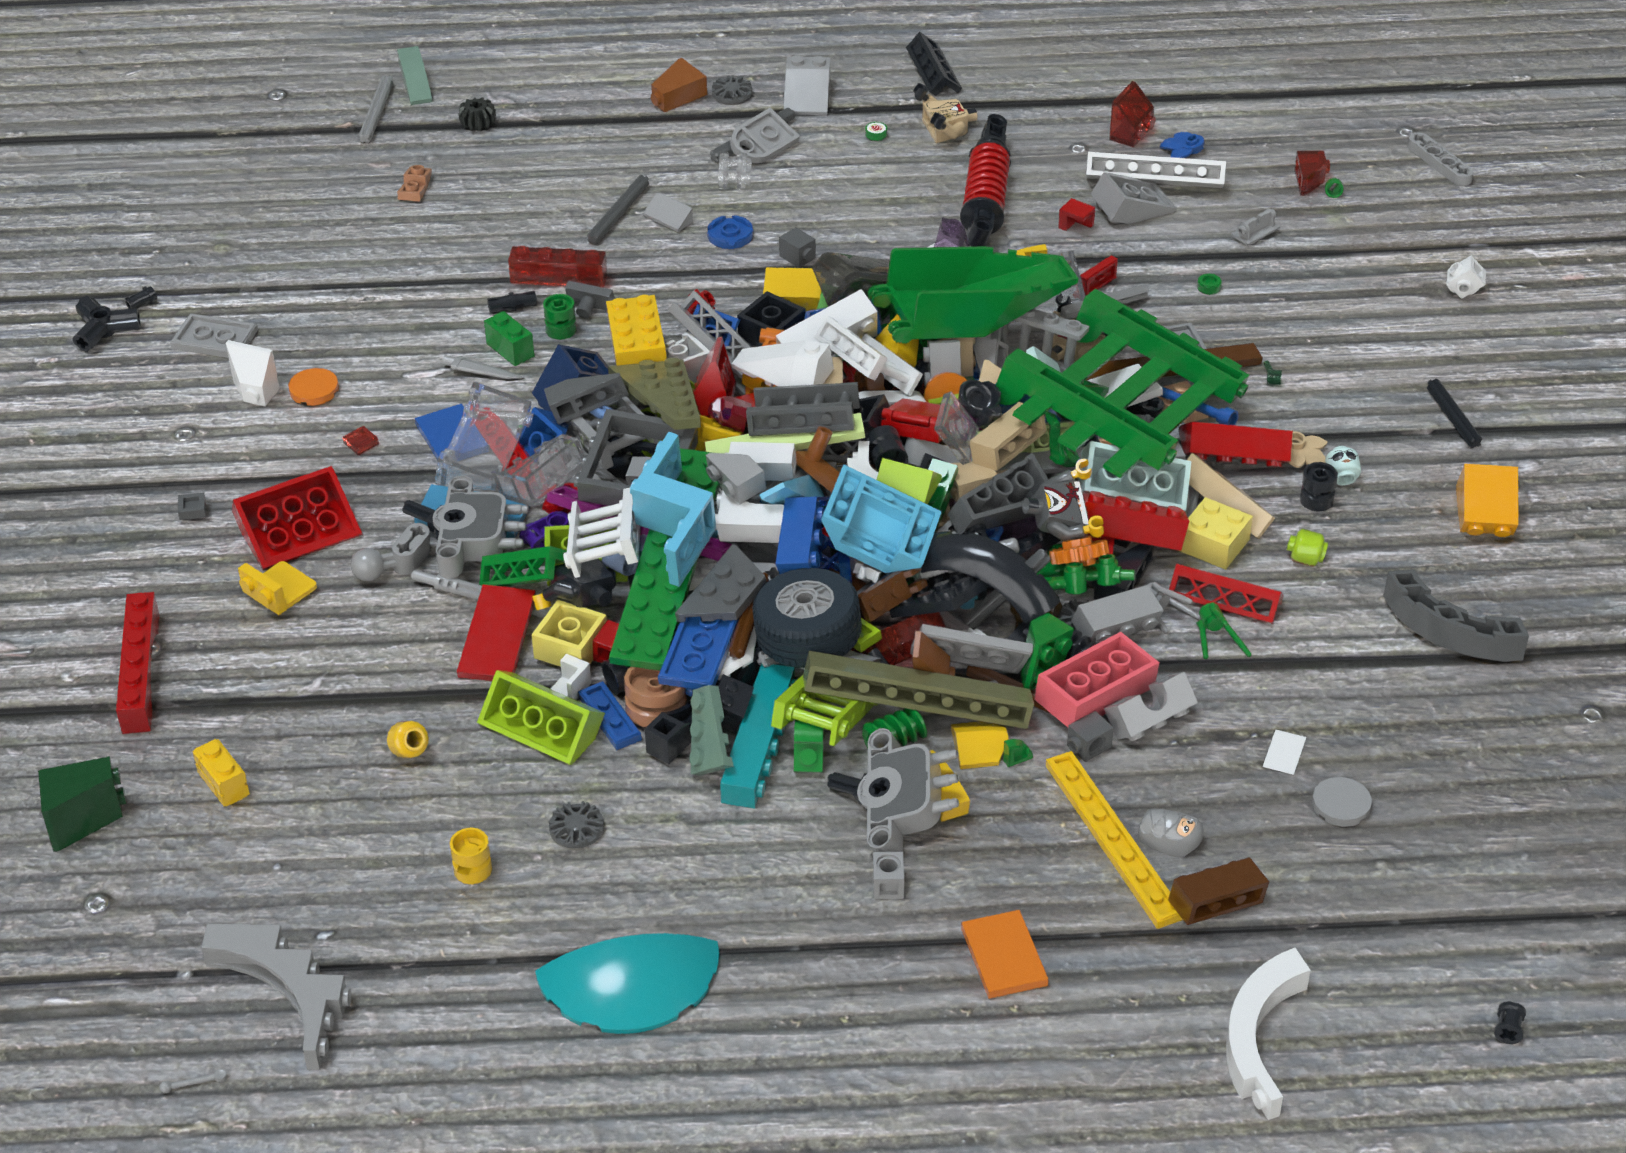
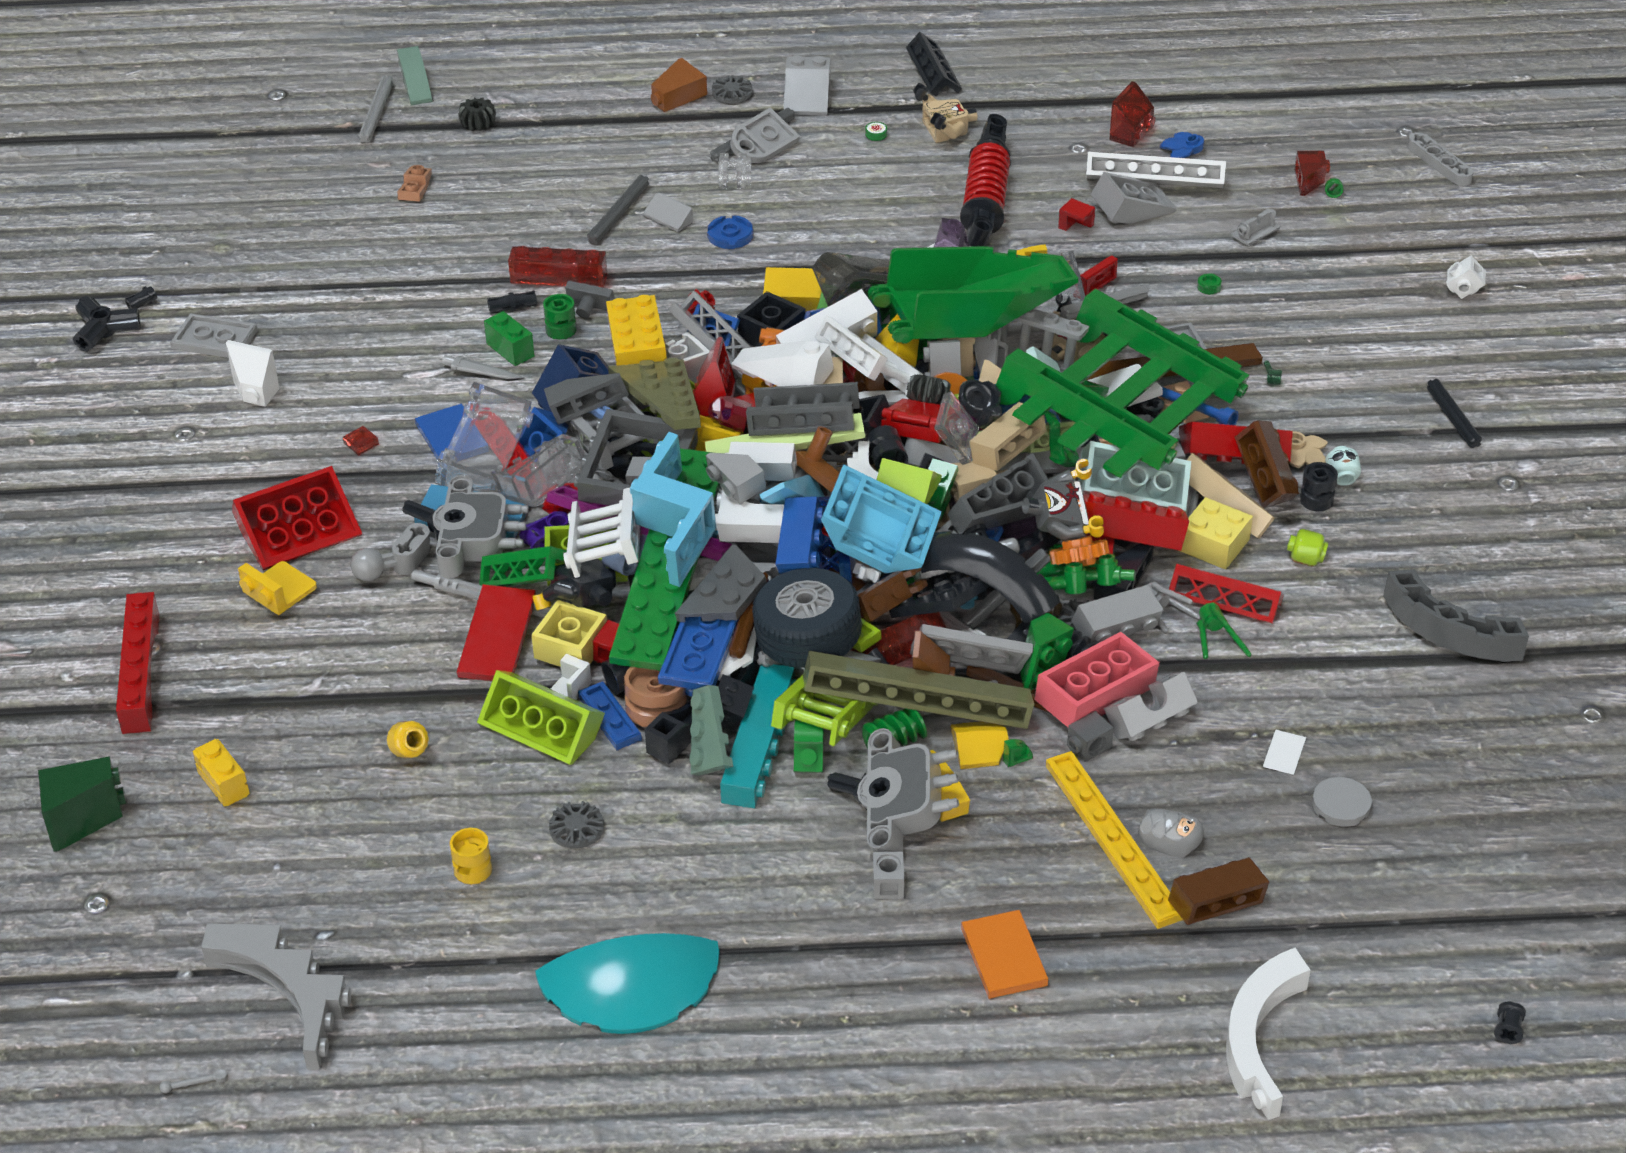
dark grey plate [178,492,206,520] -> none
orange tile [288,368,339,406] -> none
dark grey brick [779,227,816,268] -> none
light orange slope [1456,464,1518,537] -> none
none -> pearl dark grey gear [906,374,951,405]
none -> reddish brown slope [1235,420,1299,509]

